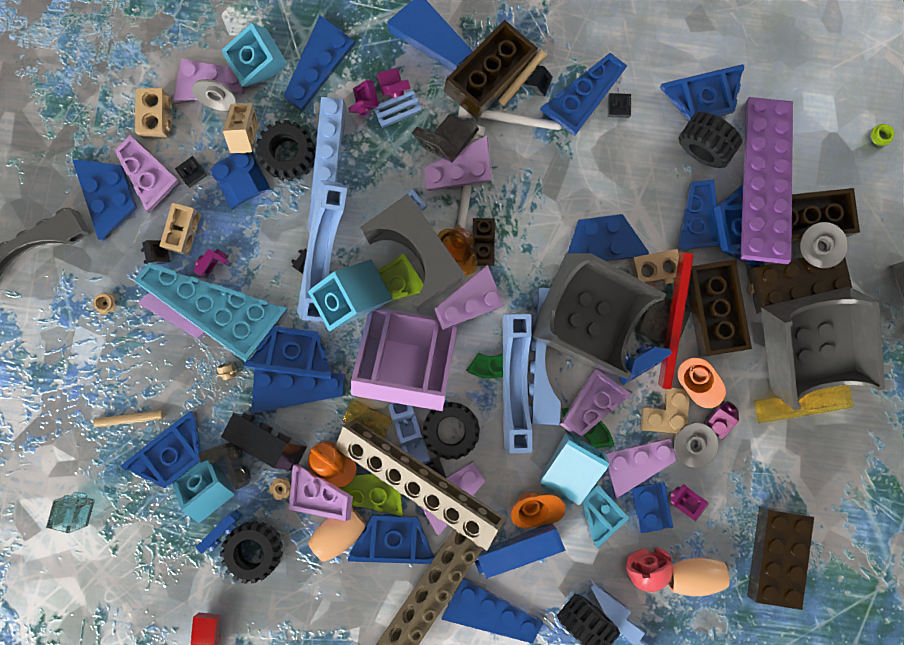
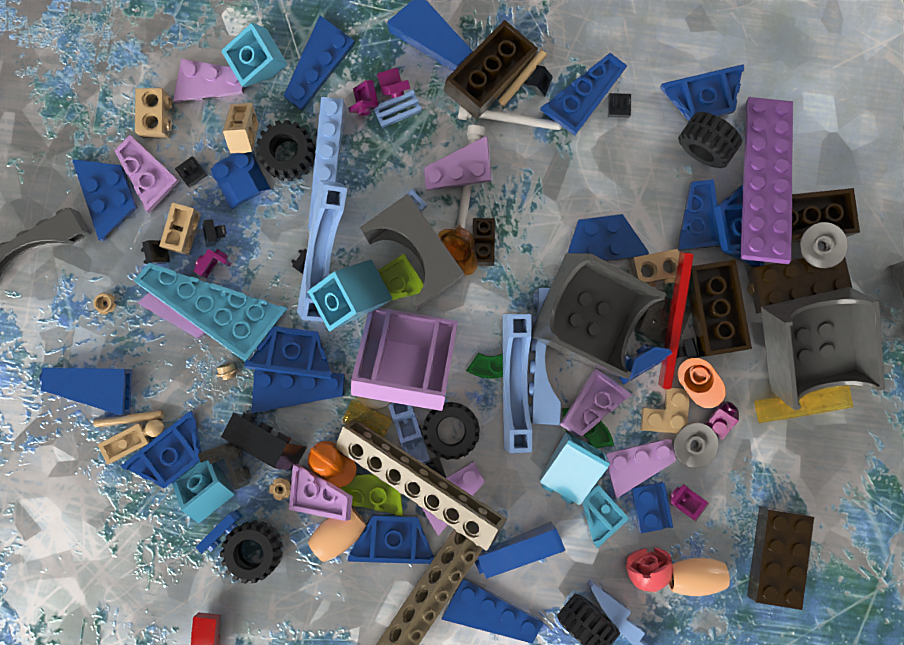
clear light blue brick [46,492,95,533] -> none
light grey dish [192,79,237,111] -> none
clear smoke bracket [412,114,479,163] -> none
lavender wing [434,265,504,329] -> none
orange piece [511,491,566,529] -> none
lime plate [871,124,895,146] -> none
none -> blue slope [39,368,132,415]
none -> tan plate [97,419,164,465]
none -> black tile [202,219,227,247]
none -> black tile [677,337,699,359]

